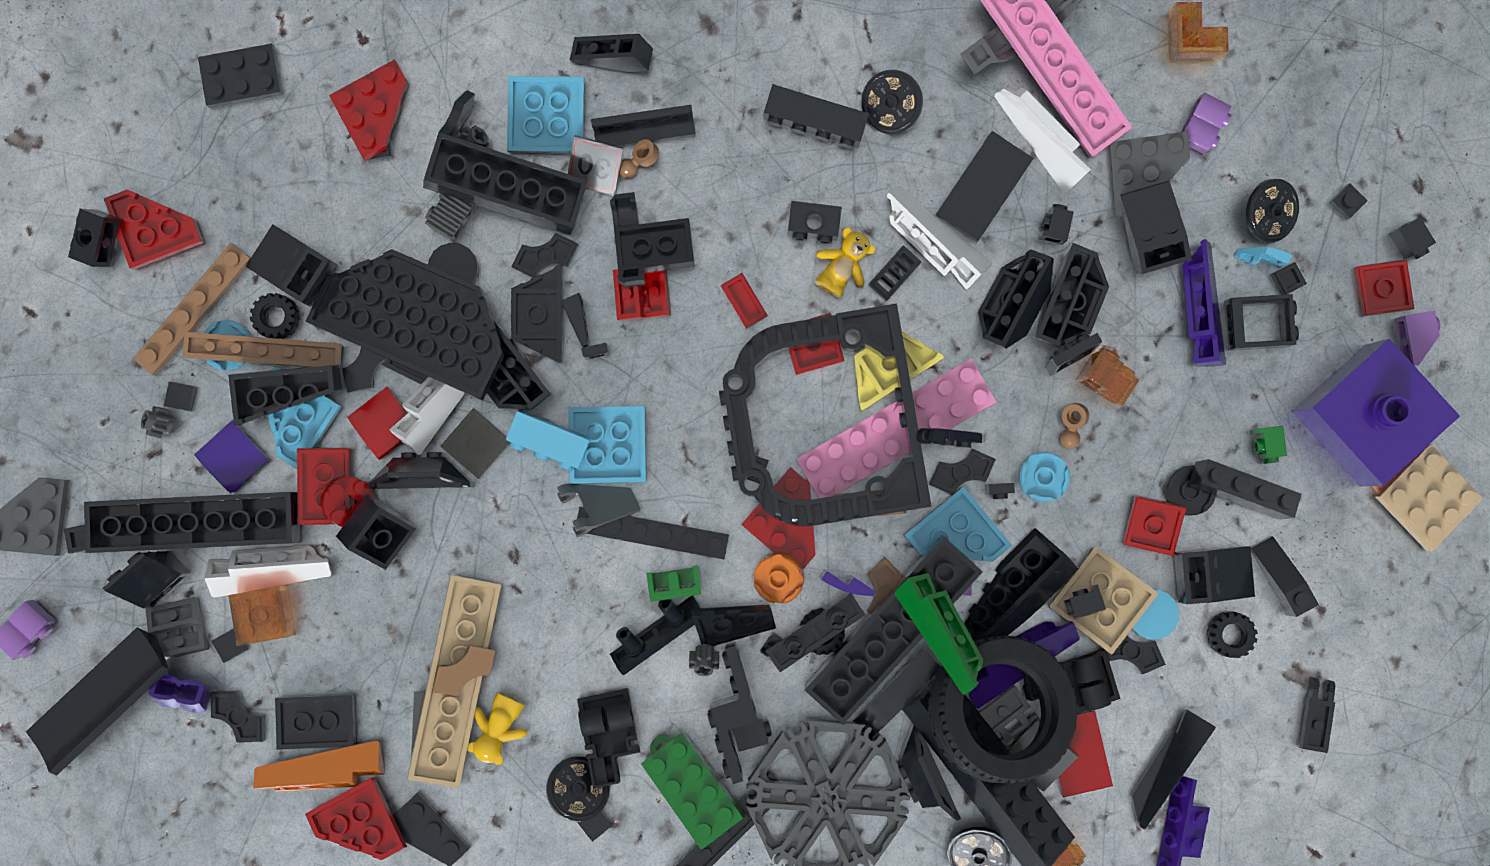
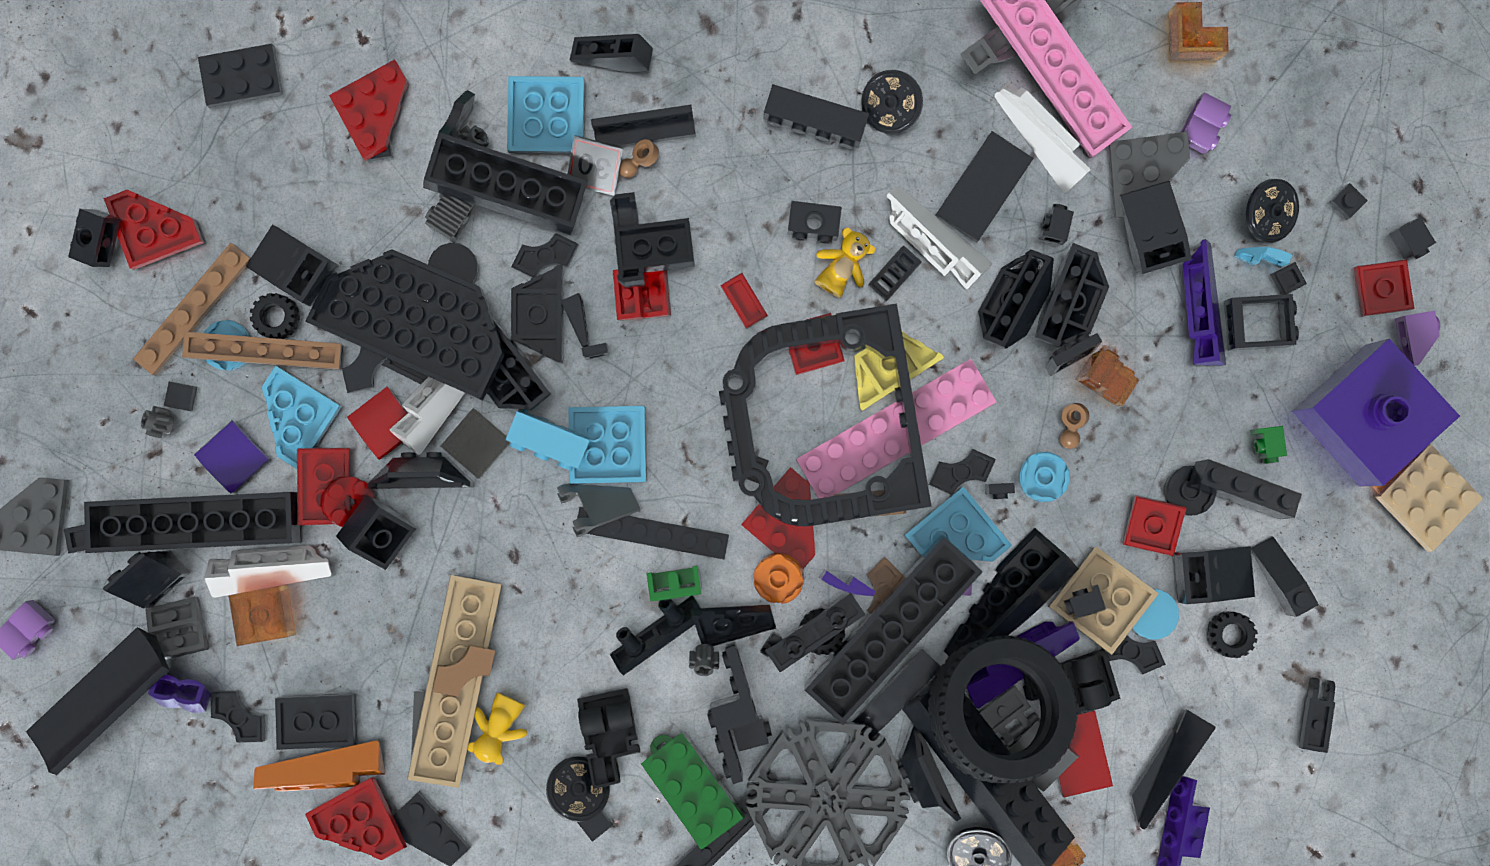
black tile [211,628,248,663] -> none
black wedge [228,364,342,426] -> none
green wedge [895,573,983,695] -> none
black hinge [916,428,983,448] -> none

